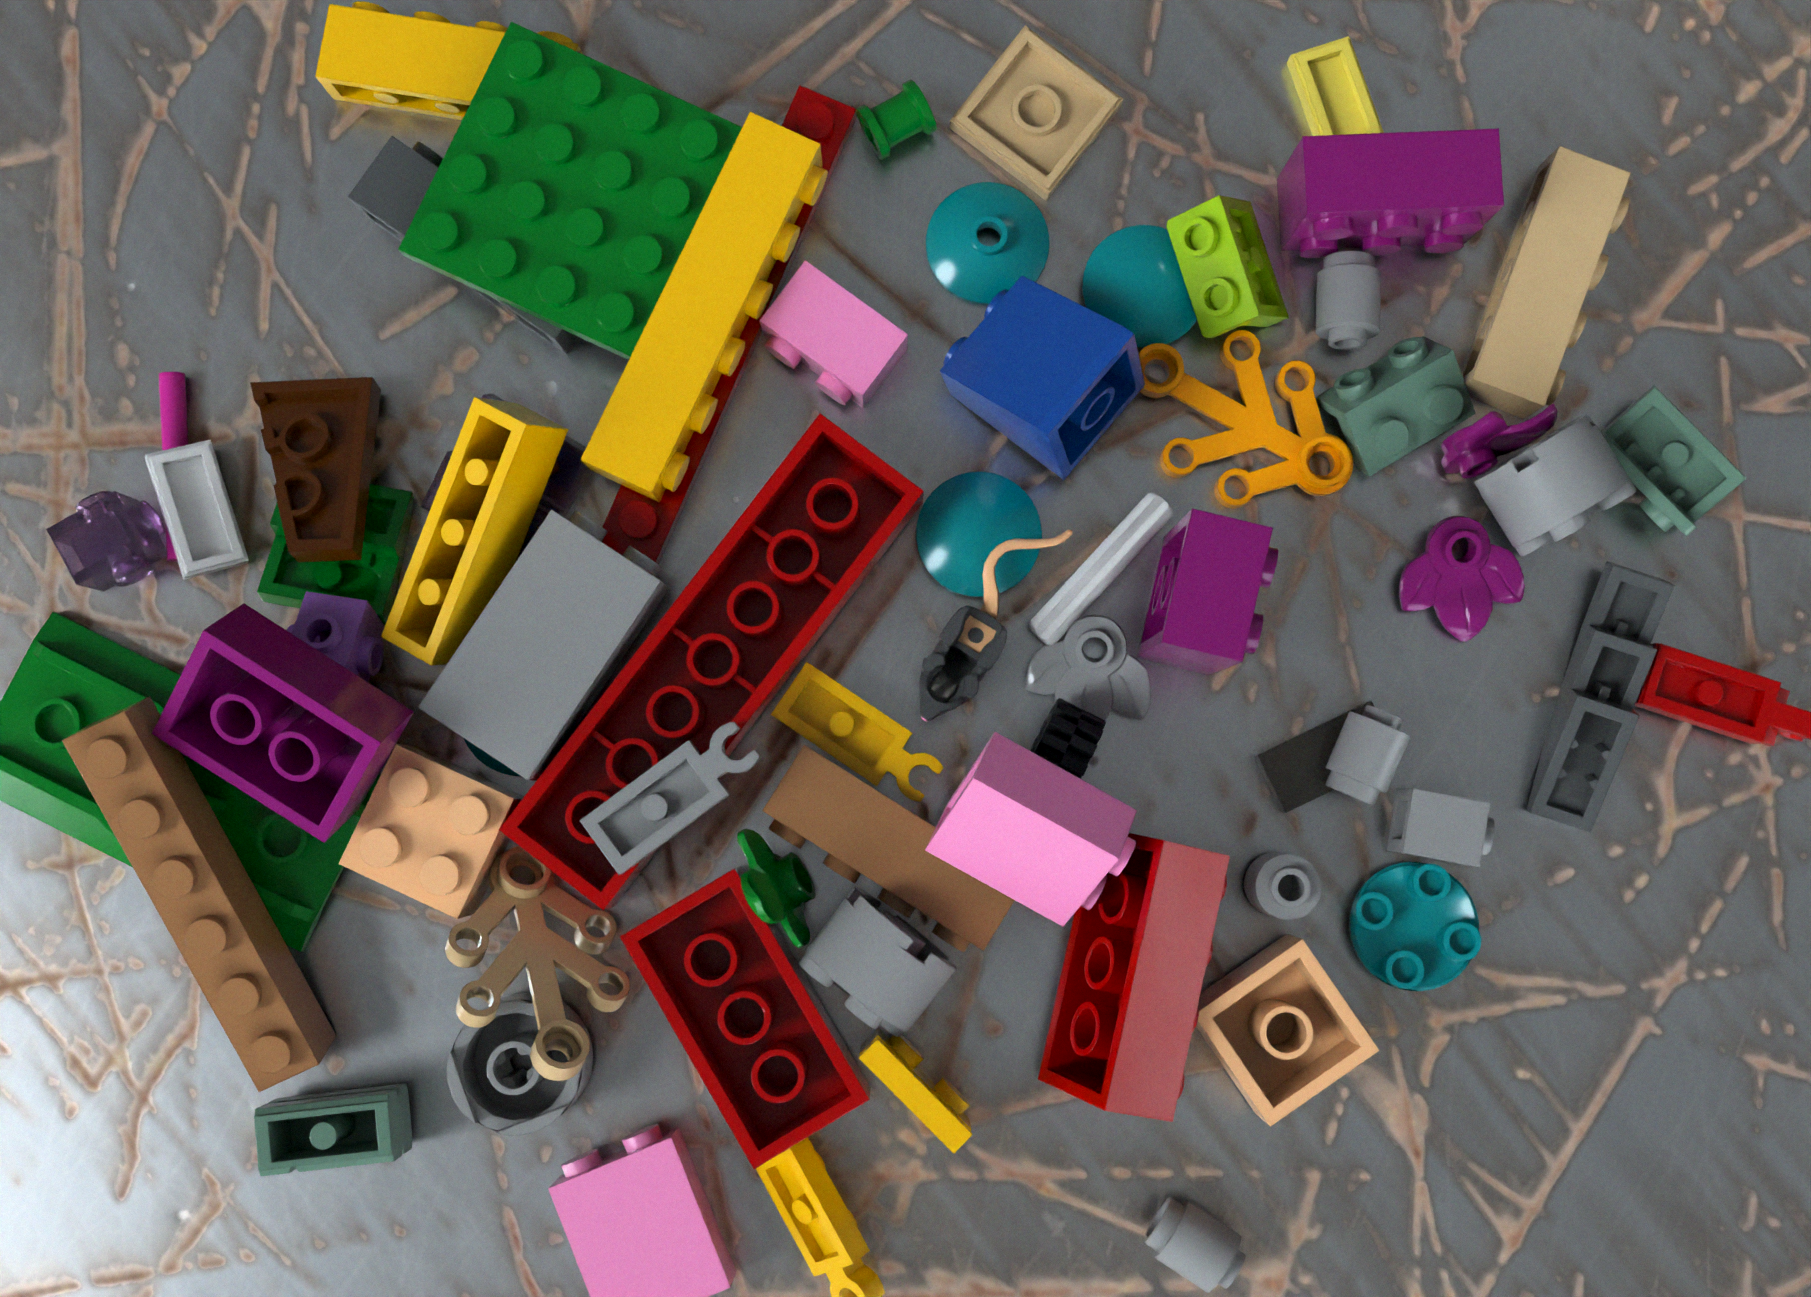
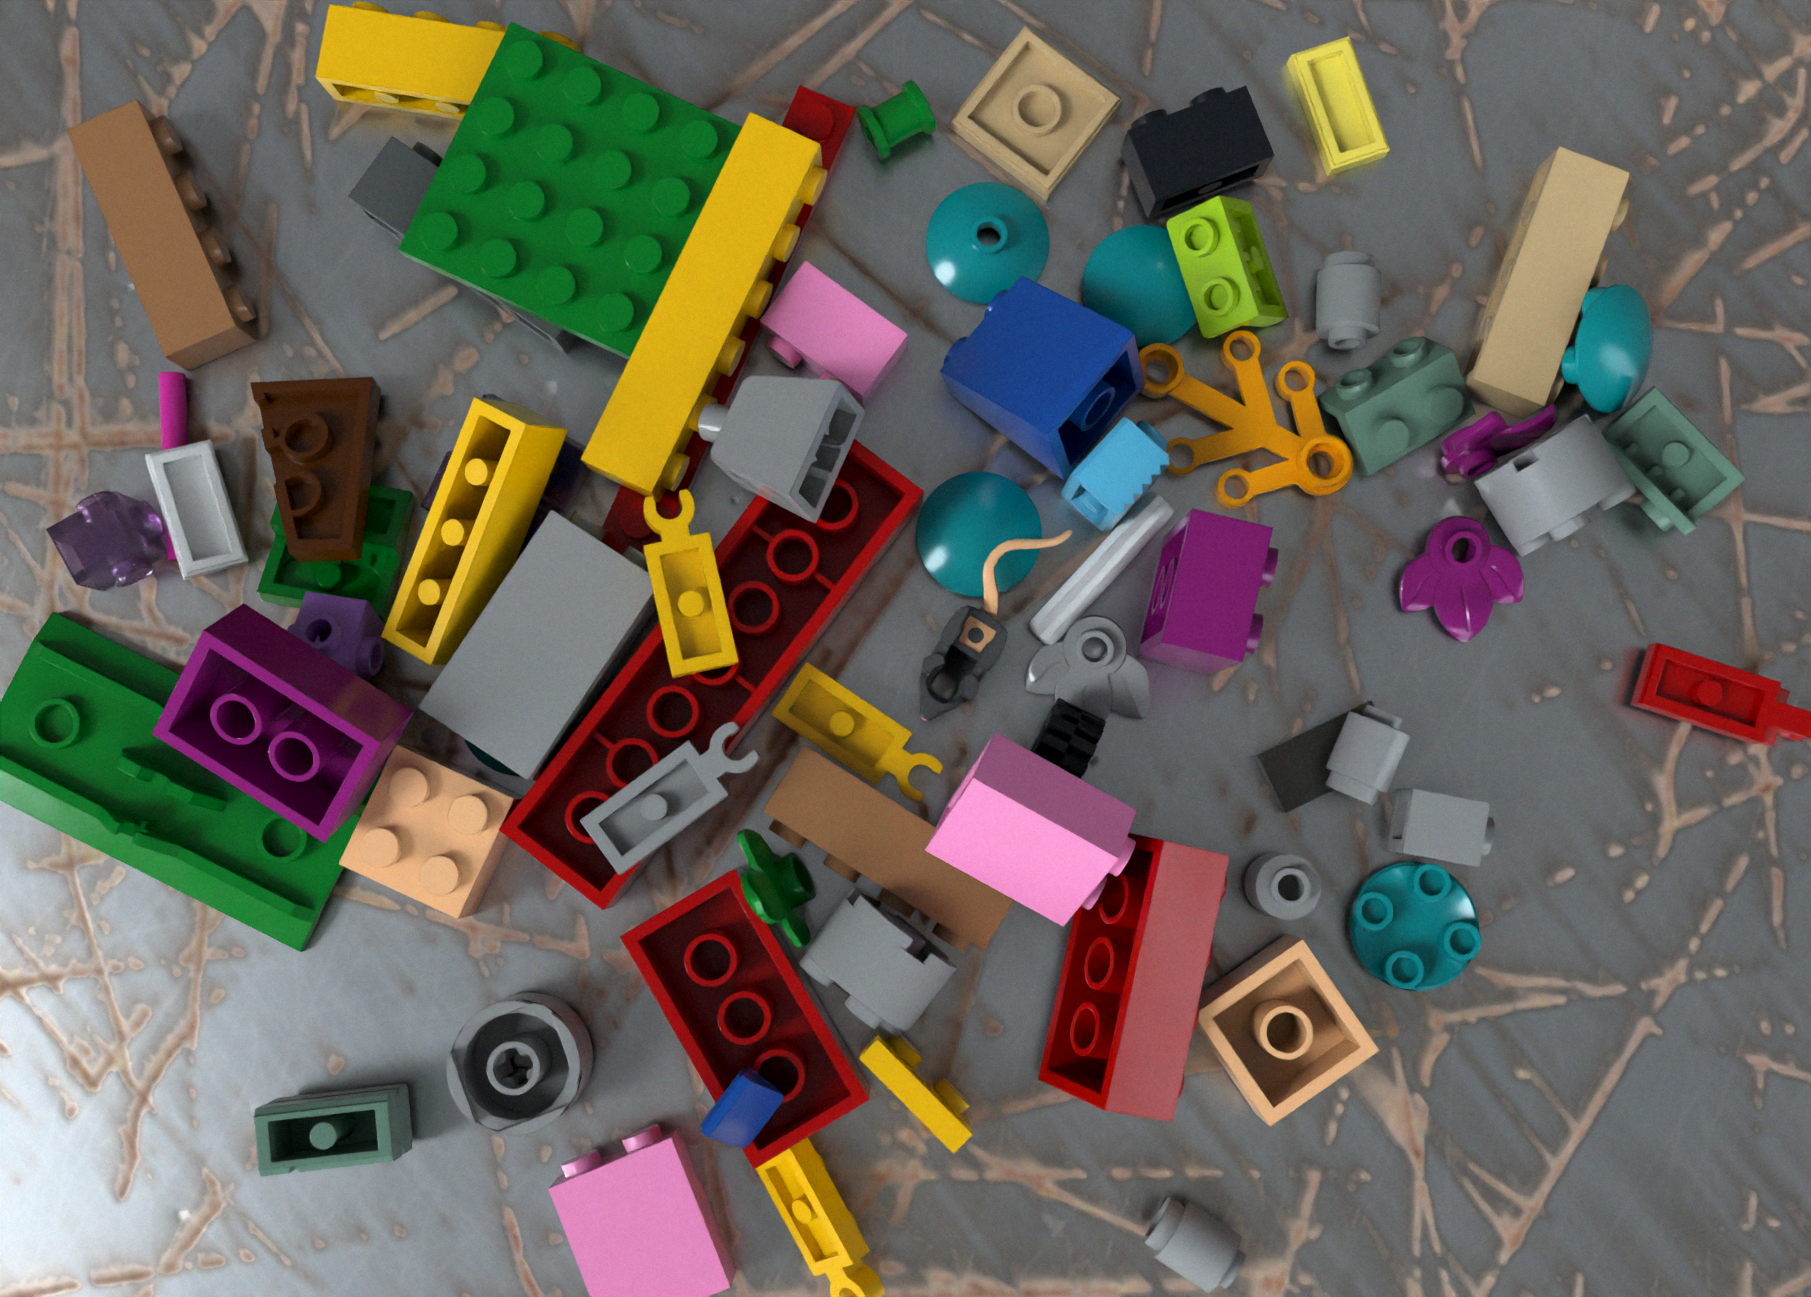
medium nougat brick [62,696,336,1092] -> none
tan plant [445,846,630,1081] -> none
magenta brick [1277,128,1504,258] -> none
dark grey slope [1527,561,1675,832] -> none
none -> medium nougat brick [66,99,257,371]
none -> yellow plate [643,489,739,678]
none -> light grey torso [698,375,866,523]
none -> blue slope [700,1066,784,1148]
none -> medium azure brick [1061,417,1170,532]
none -> black brick [1120,86,1274,219]
none -> teal dish [1562,285,1653,413]

